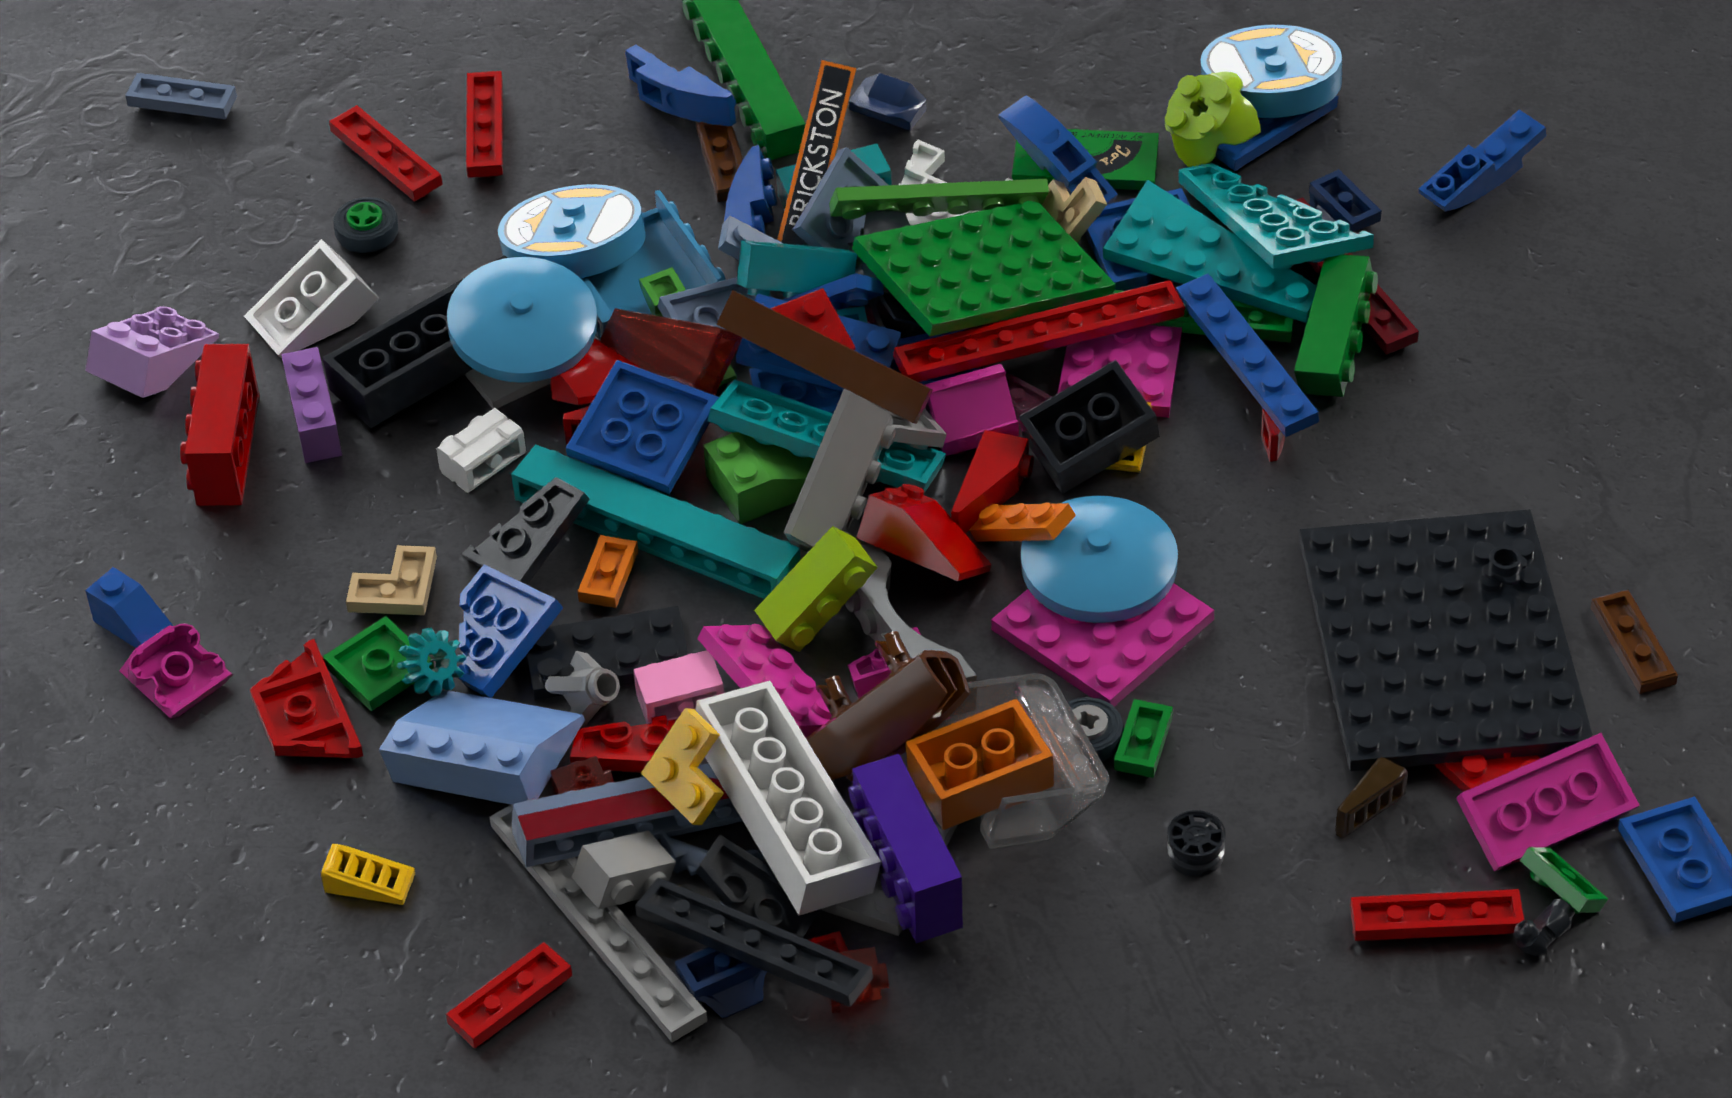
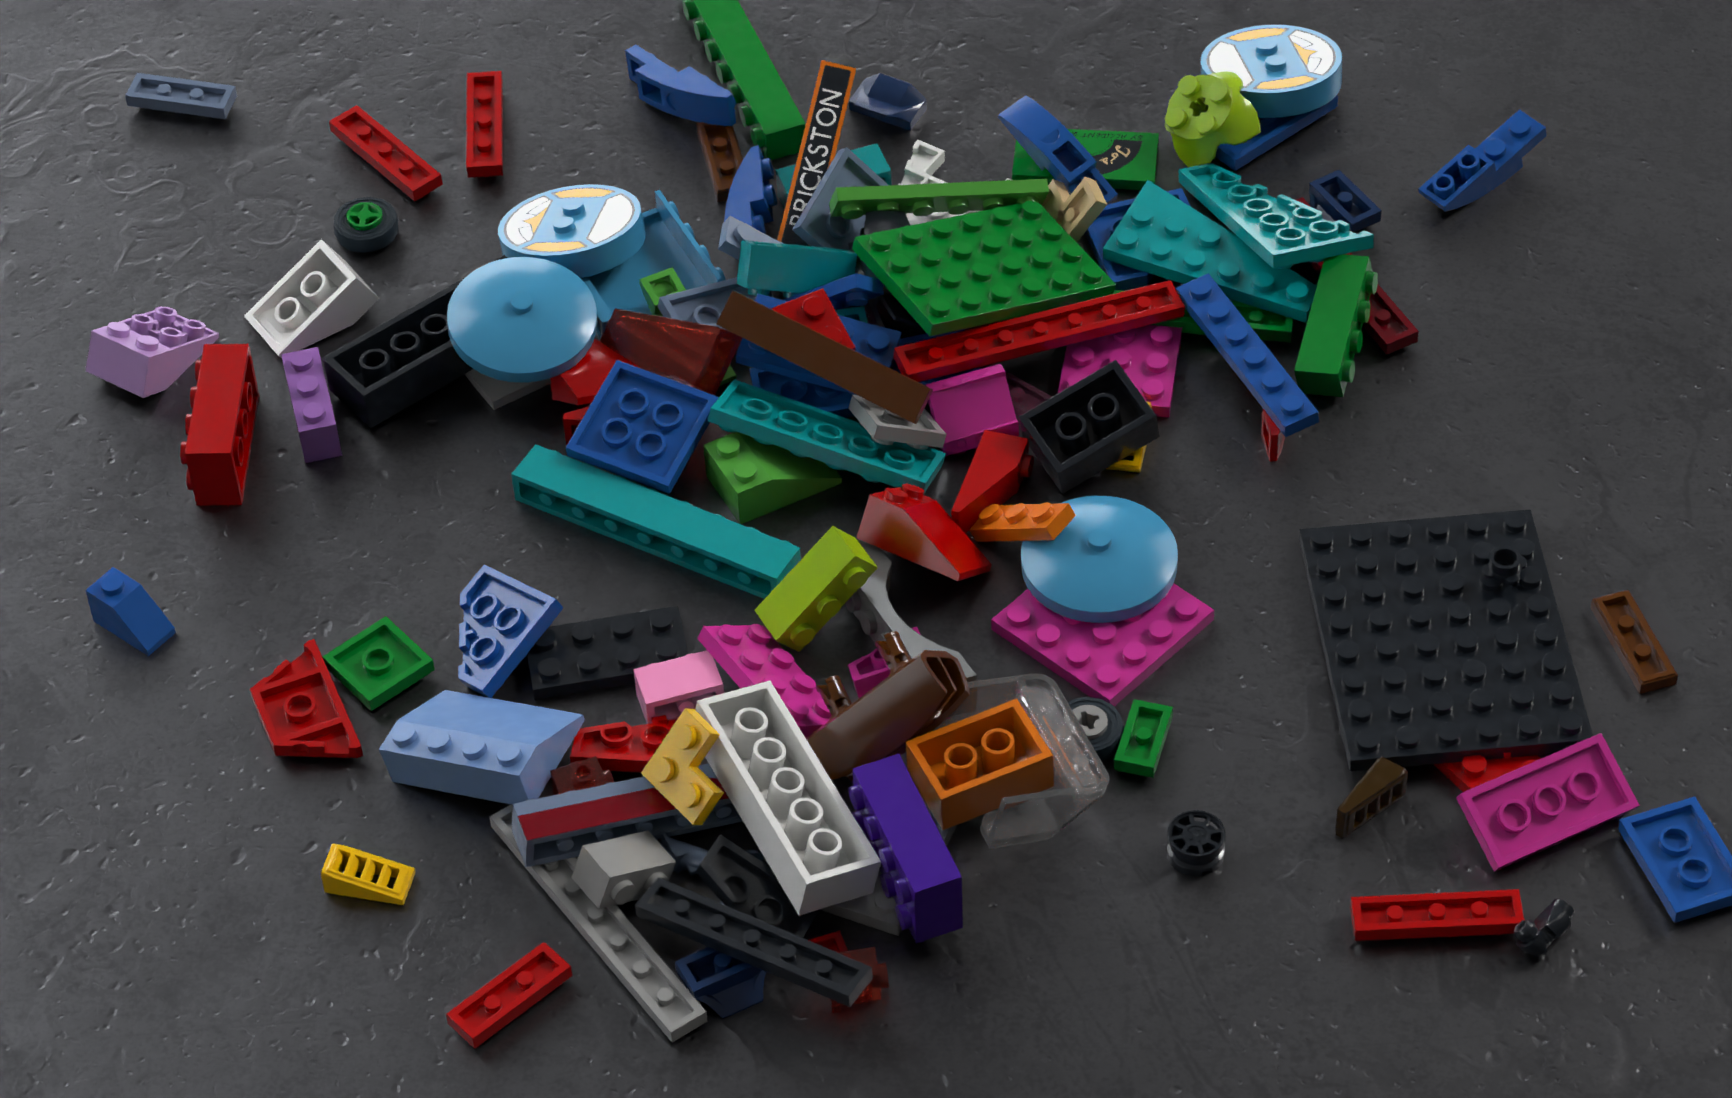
dark pink slope [119,624,233,719] -> none
tan plate [346,545,437,615] -> none
teal gear [396,628,467,696] -> none
white brick [436,408,526,493] -> none
black wing [461,477,590,585] -> none
light grey rock [545,651,620,728] -> none
orange plate [578,535,638,608] -> none
light grey slope [784,389,896,552] -> none
green plate [1520,847,1608,914] -> none

